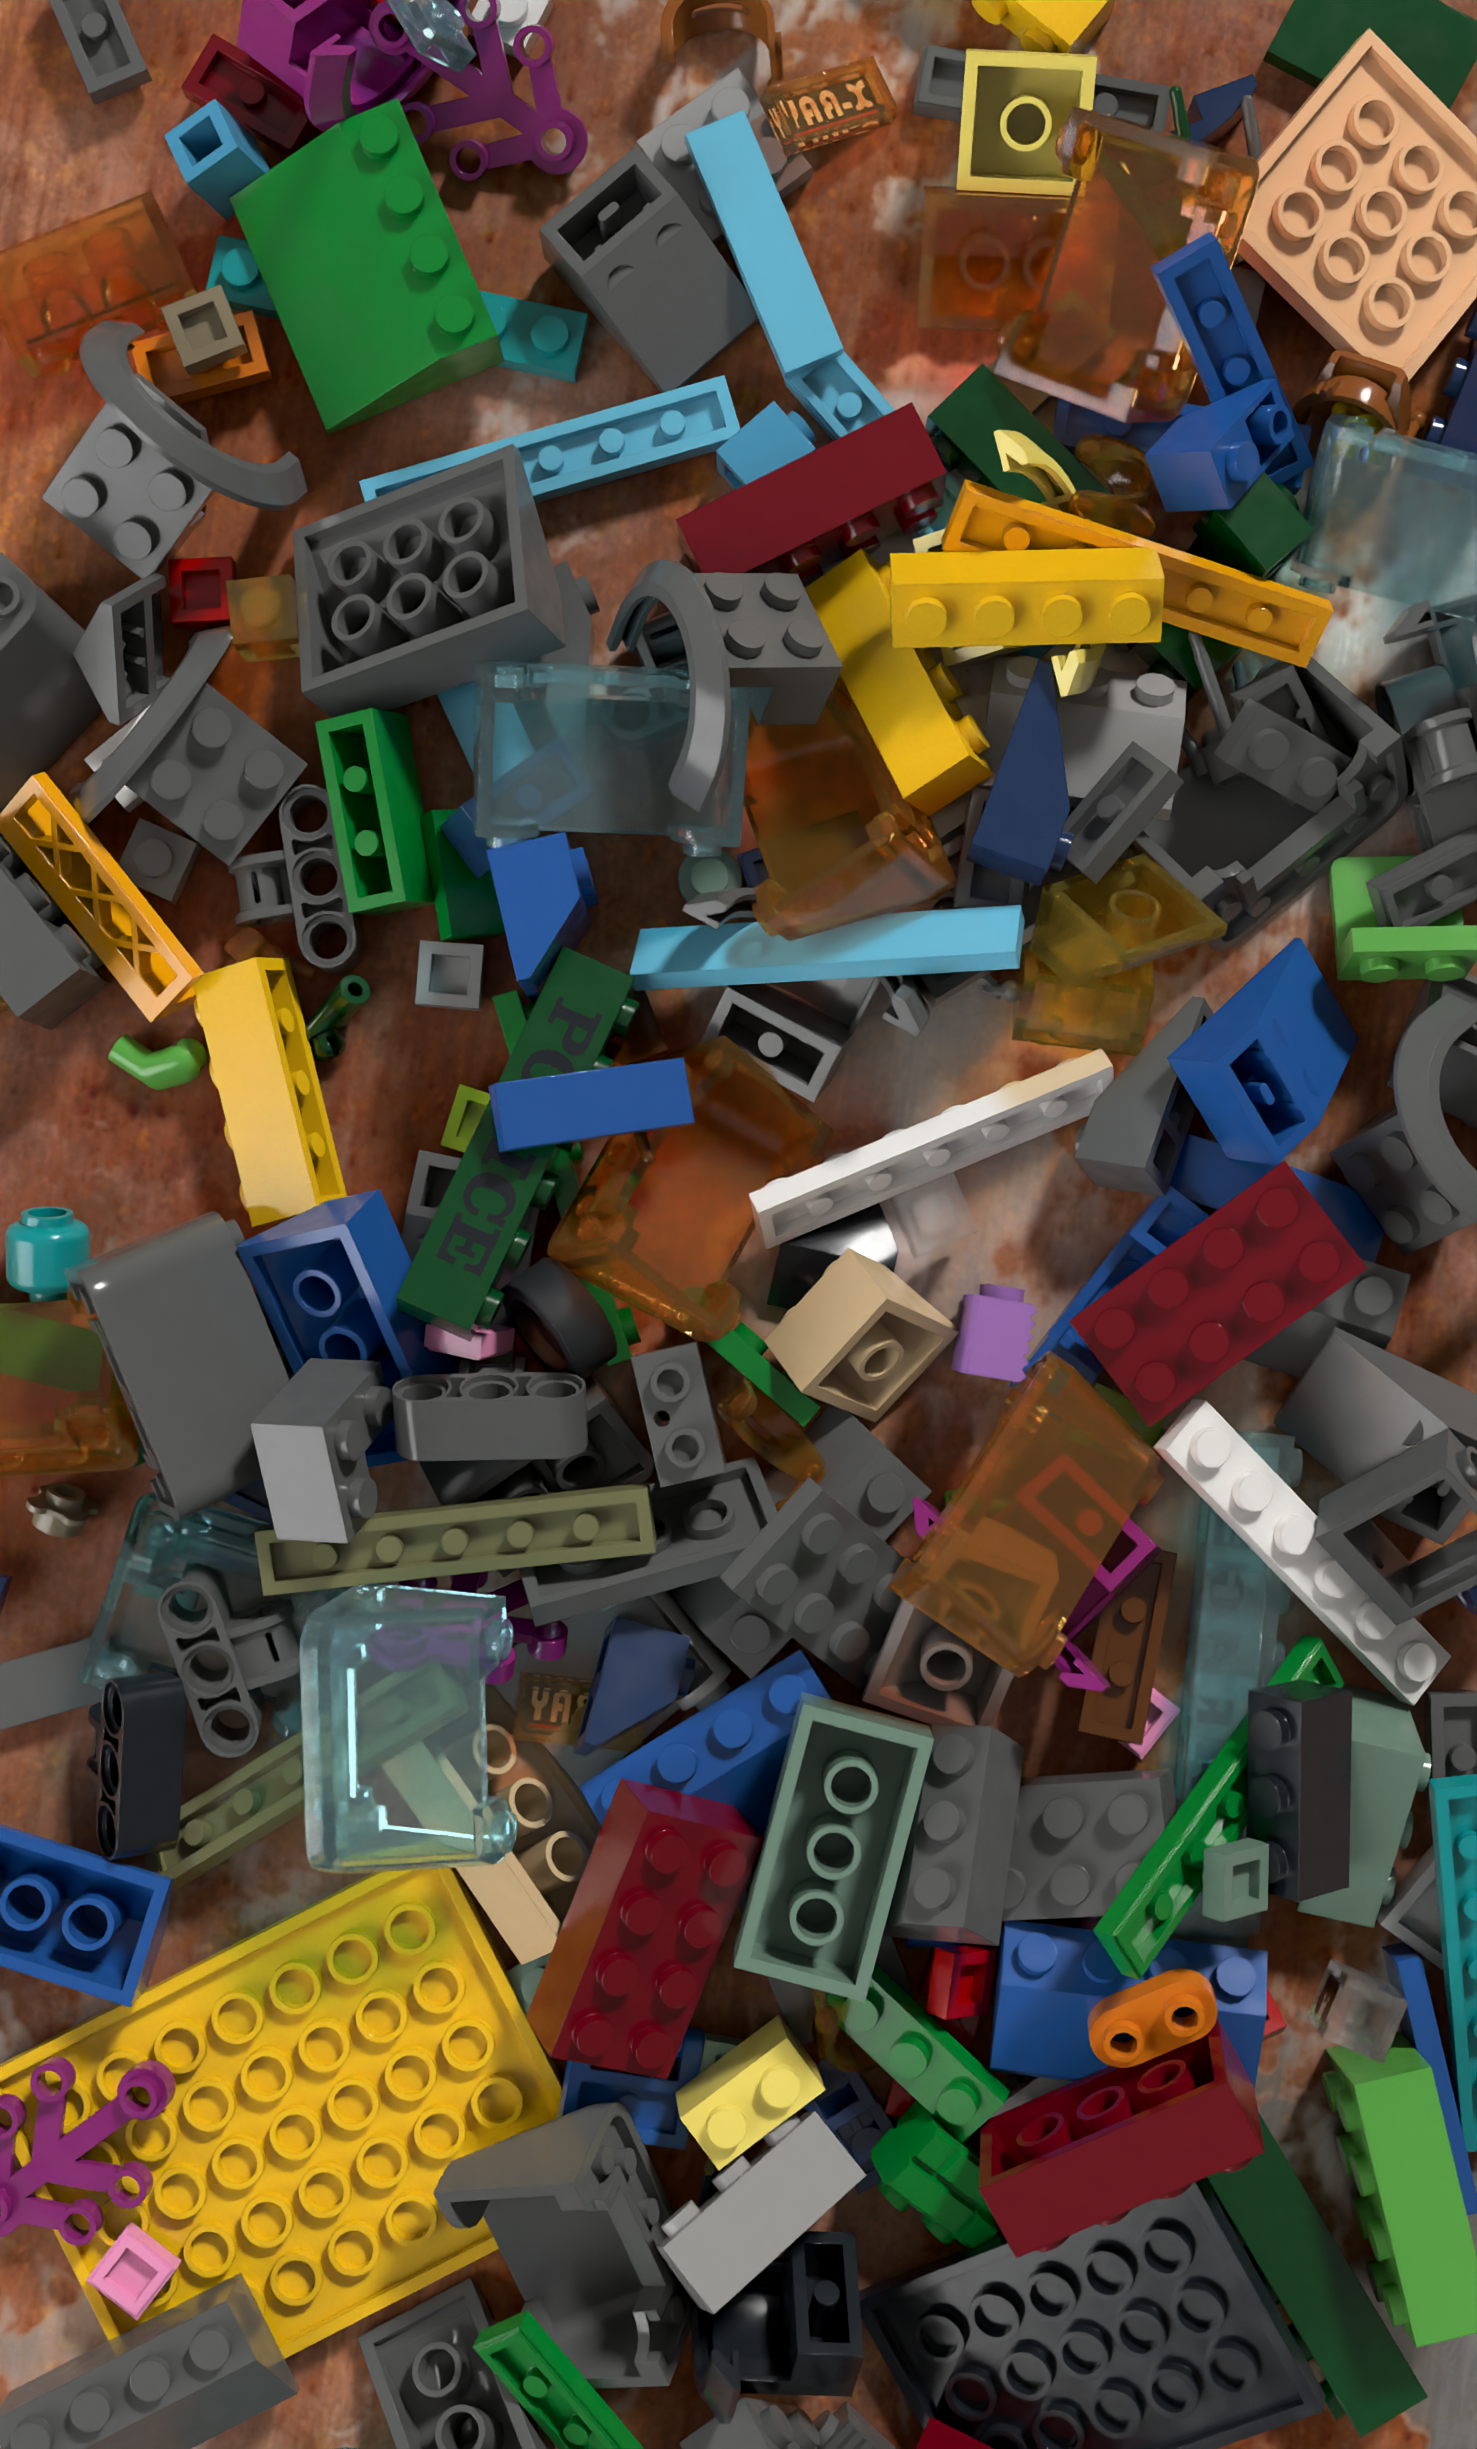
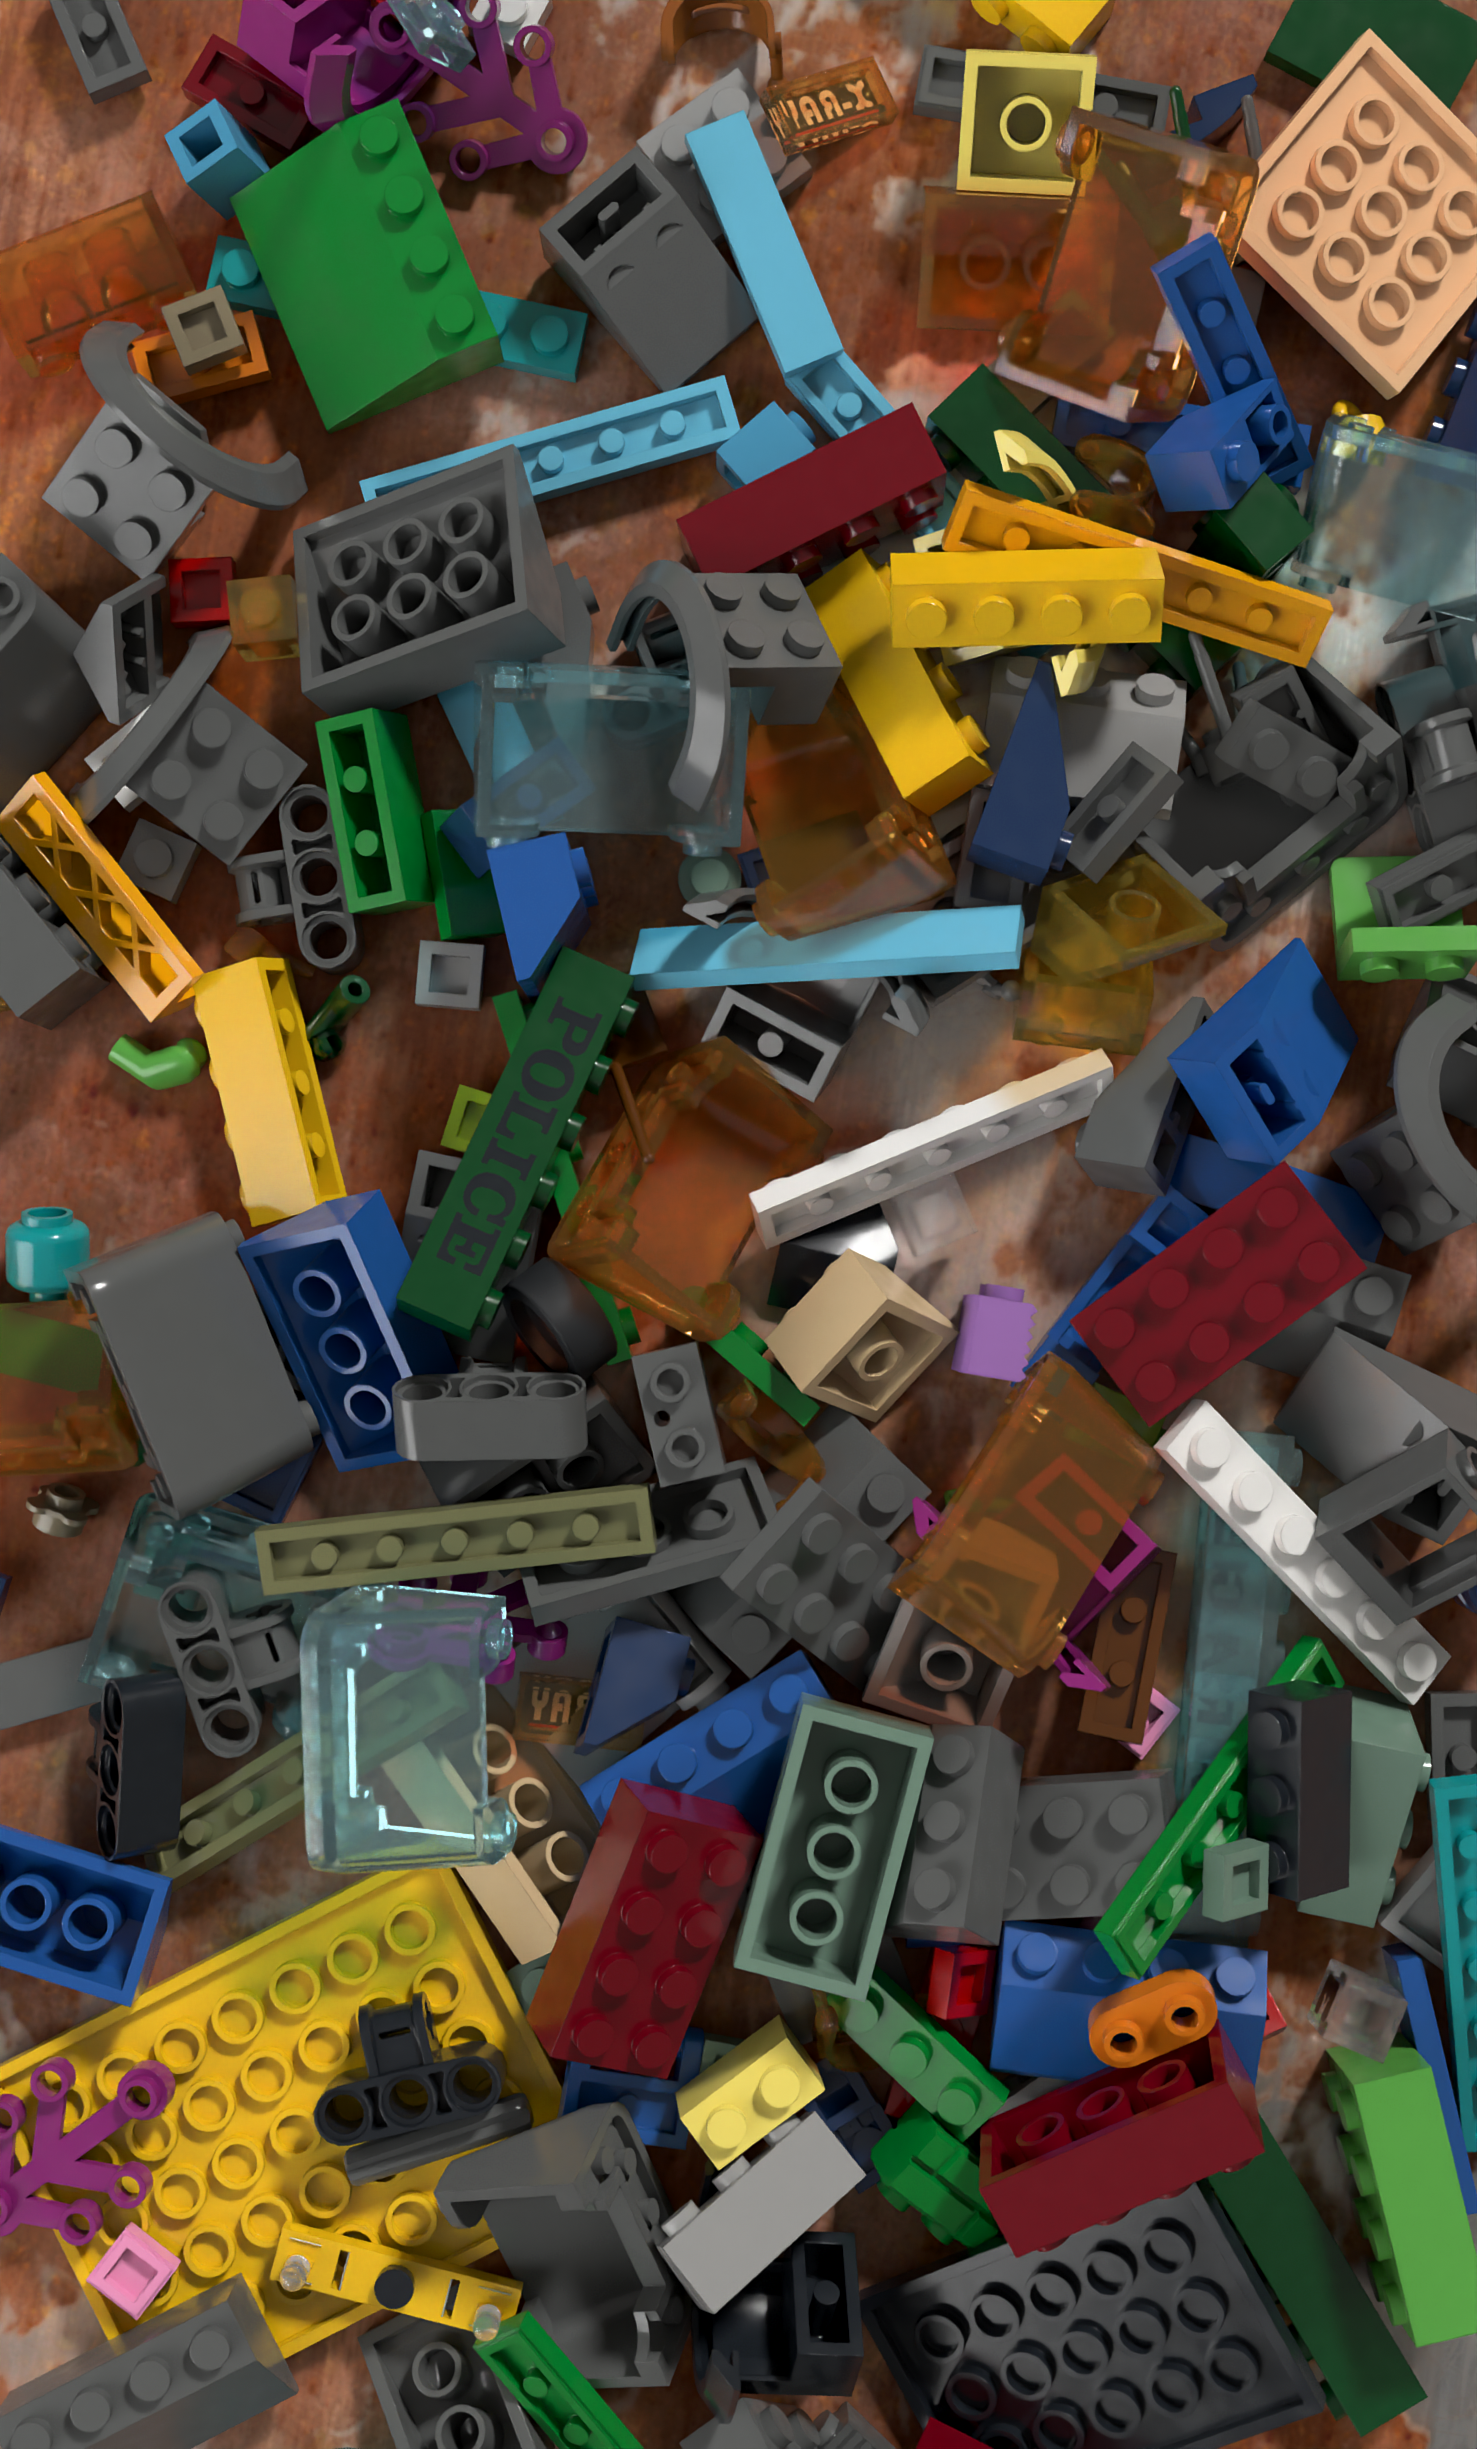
dark grey brick [250,1358,393,1544] -> none
bright pink tile [424,1323,515,1361] -> none
blue tile [488,1057,695,1153] -> none
dark orange helmet [1292,350,1427,460] -> none
none -> yellow piece [269,2221,524,2341]
none -> black piece [314,1991,507,2146]
none -> dark grey axle [344,2093,534,2186]

